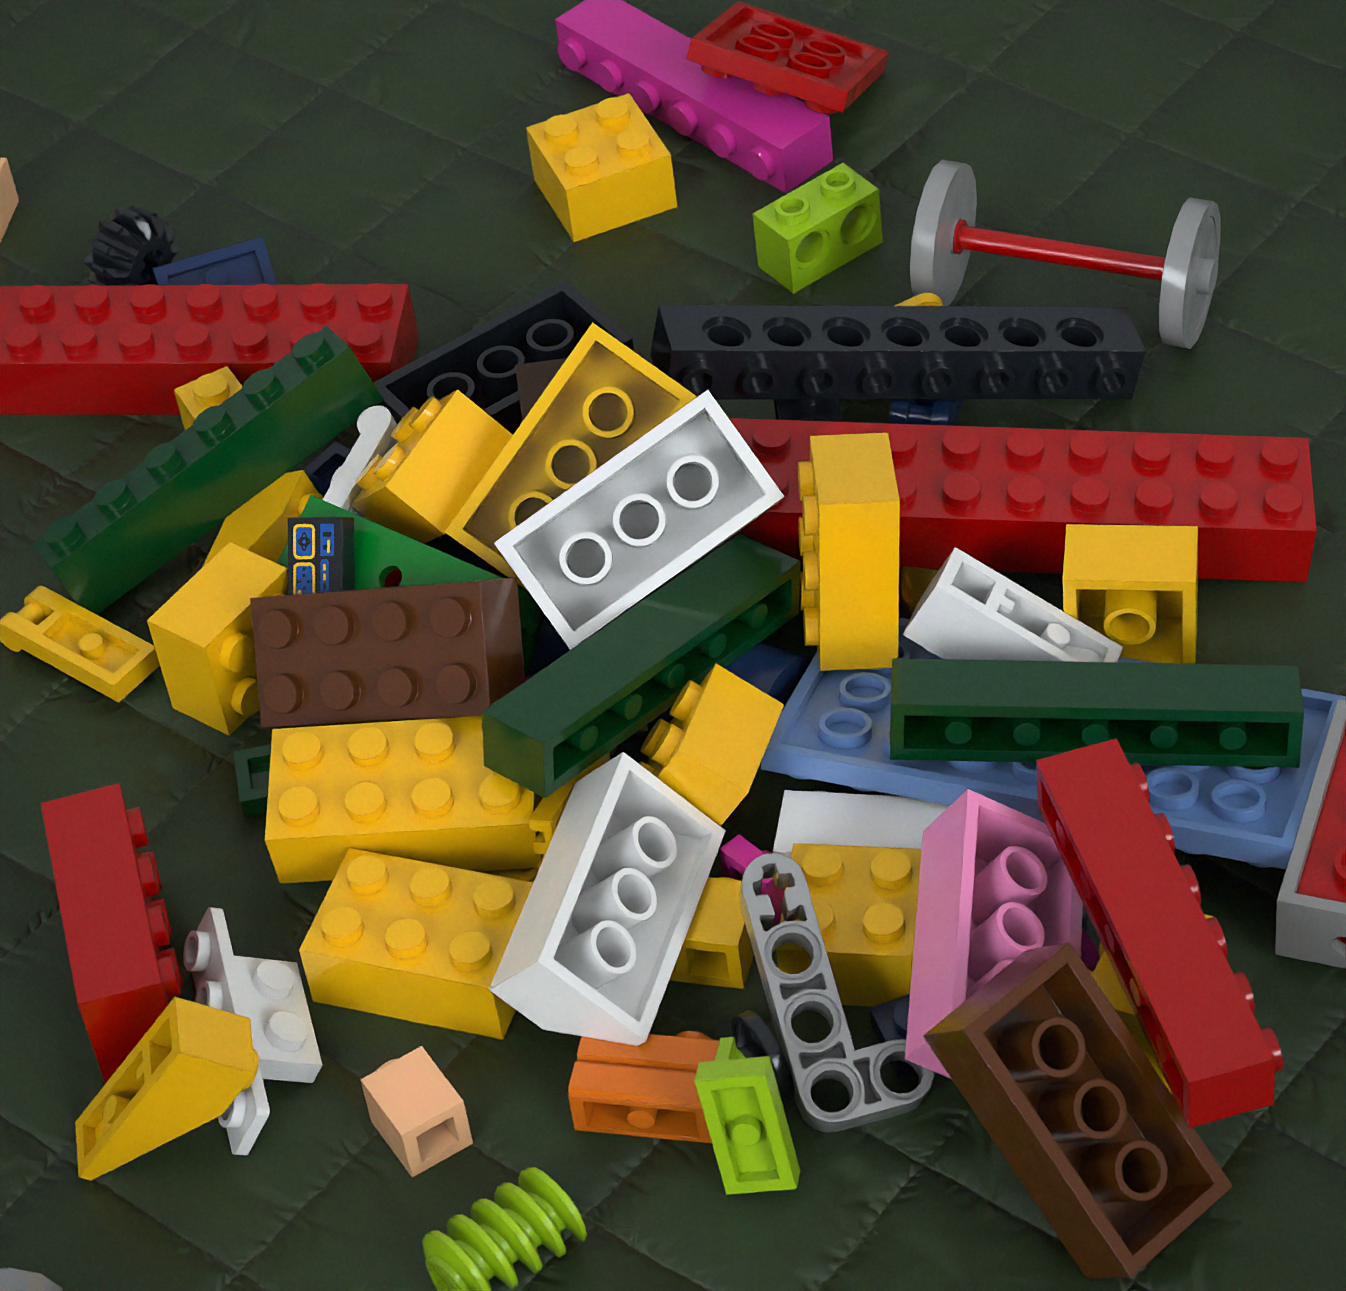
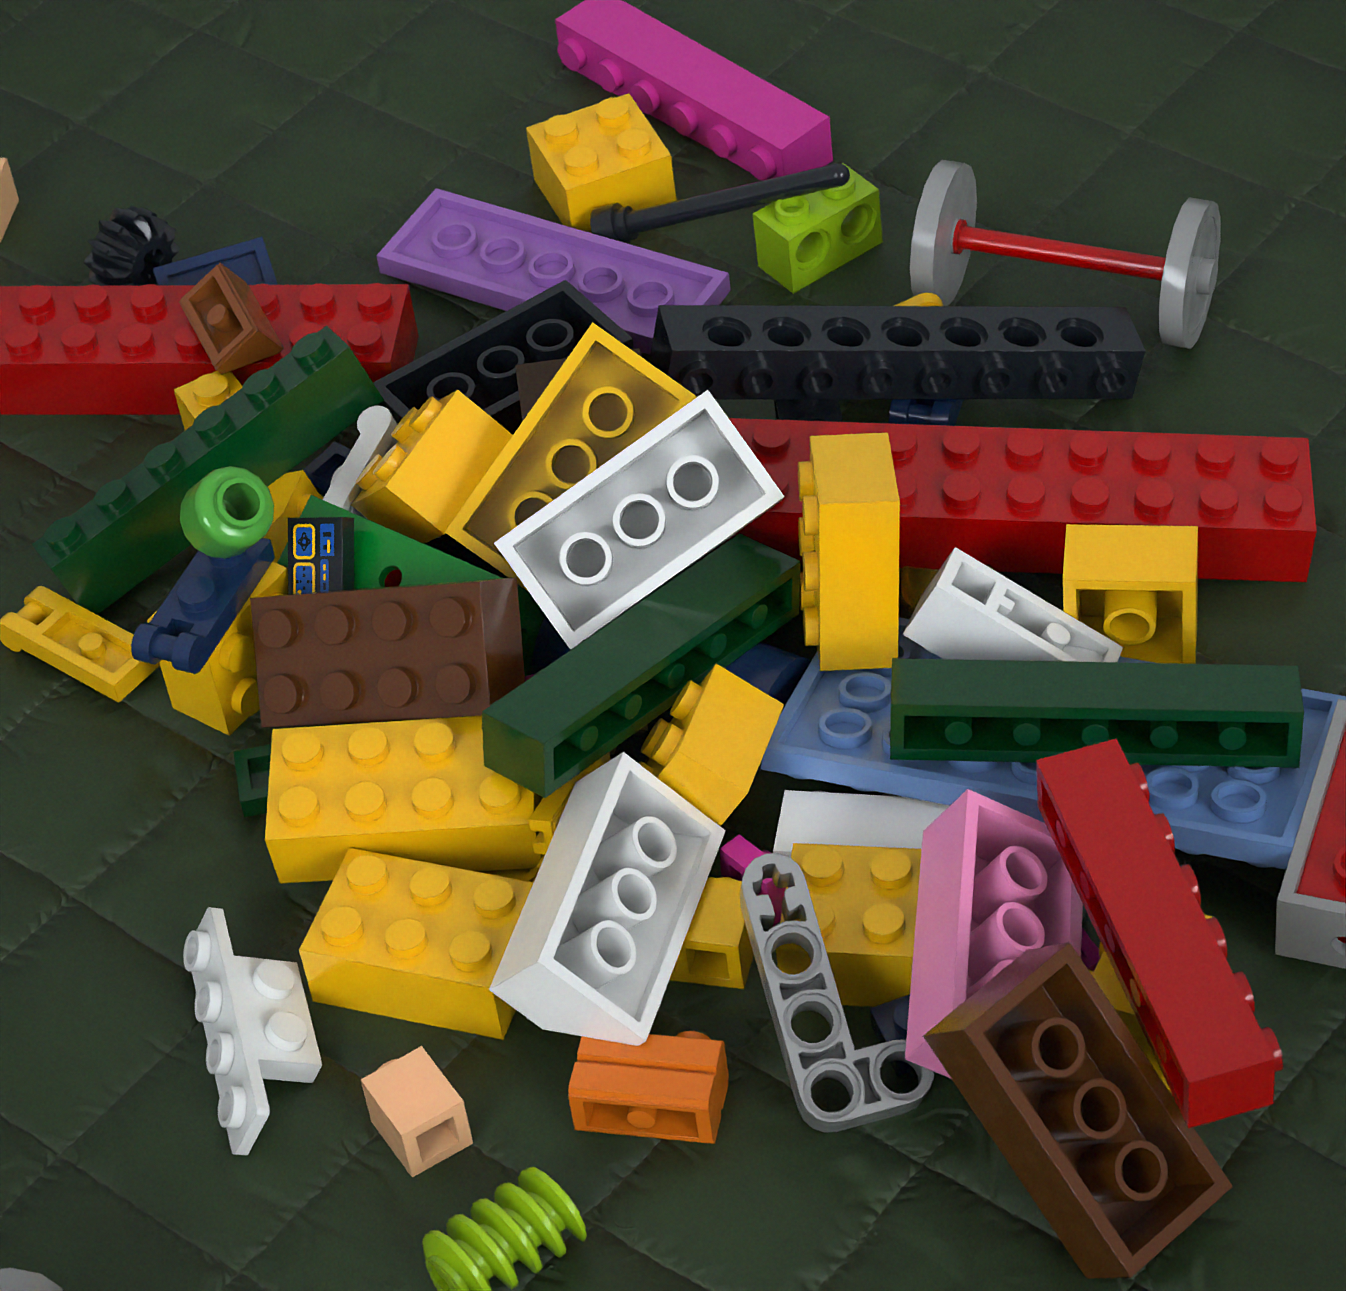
red brick [41,783,185,1084] -> none
yellow slope [75,997,259,1181] -> none
red plate [686,1,890,114] -> none
lime piece [694,1010,800,1195] -> none
none -> dark blue plate [131,538,275,674]
none -> dark orange slope [179,263,284,374]
none -> bright green head [180,466,274,559]
none -> medium lavender plate [376,188,731,354]
none -> black piece [590,163,850,244]

